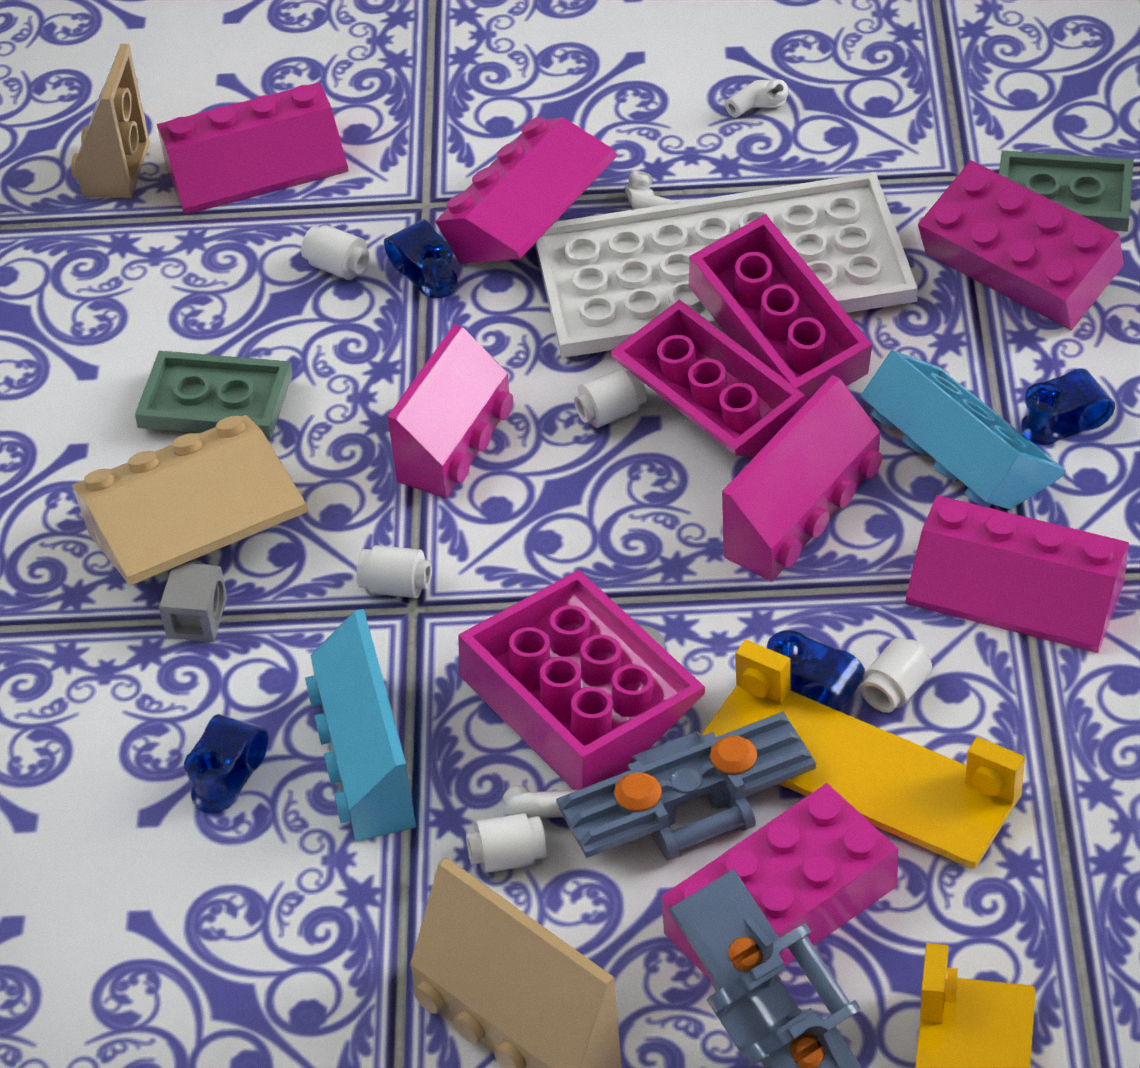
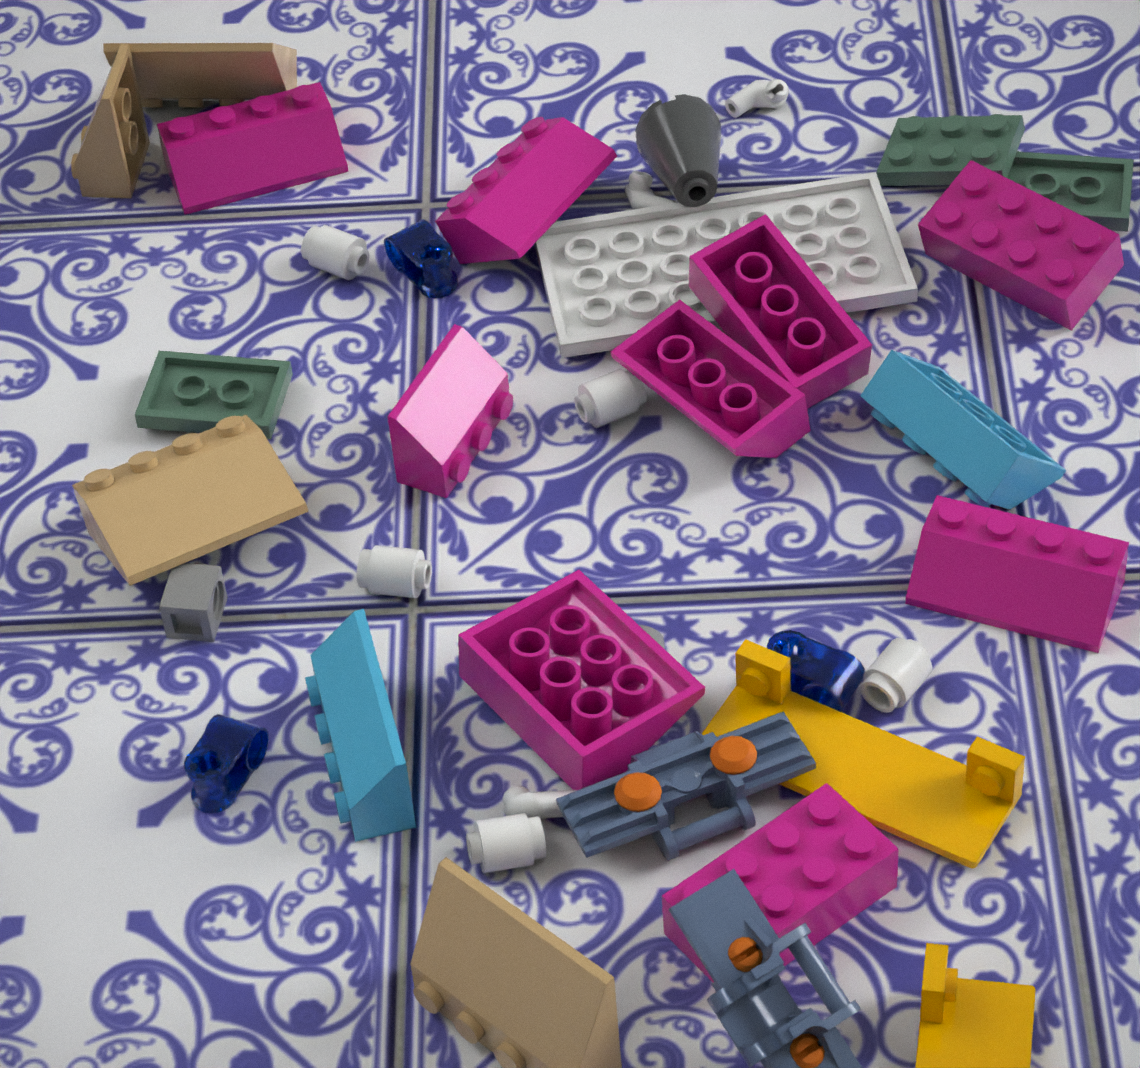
dark pink slope [722,375,882,582] -> none
clear blue piece [1021,368,1115,445] -> none
none -> tan slope [103,43,297,108]
none -> dark grey cone [635,94,721,207]
none -> sand green plate [876,114,1025,186]

